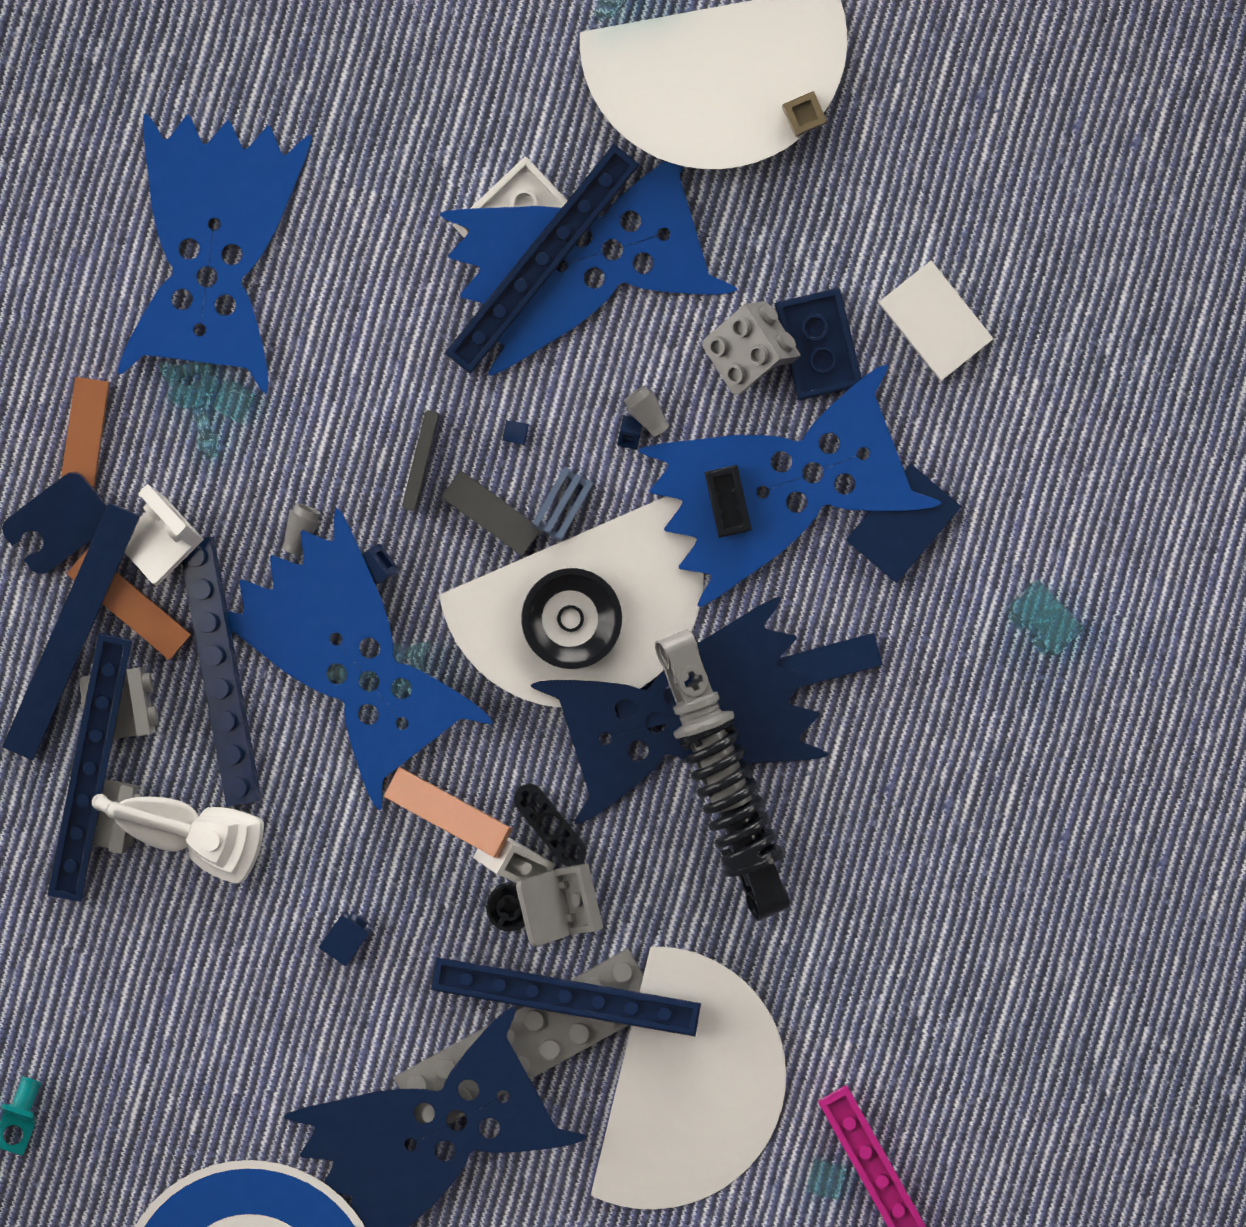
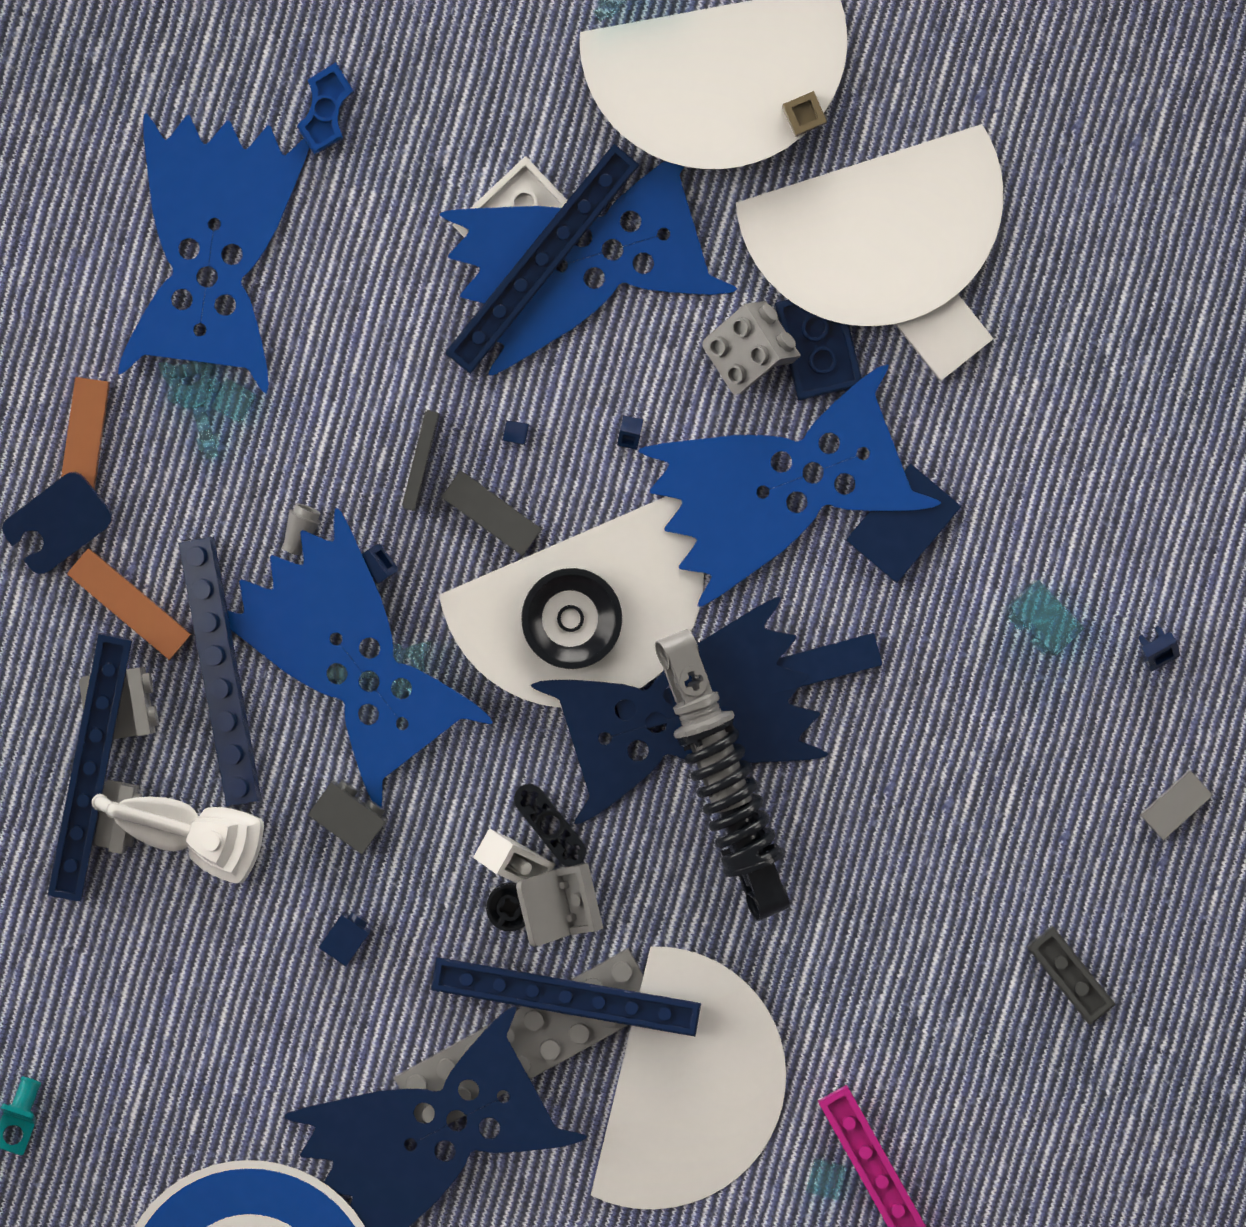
dark blue tile [2,502,141,760] -> none
white bracket [125,484,204,586] -> none
tile [384,767,513,858] -> none
sand blue tile [531,466,593,542] -> none
light grey cone [624,386,669,437] -> none
black plate [704,465,752,538] -> none
none -> blue tile [297,62,354,156]
none -> dark grey brick [308,780,388,854]
none -> white sticker [736,124,1003,326]
none -> dark grey tile [1026,926,1116,1025]
none -> dark blue tile [1139,626,1180,672]
none -> light grey tile [1140,770,1213,840]

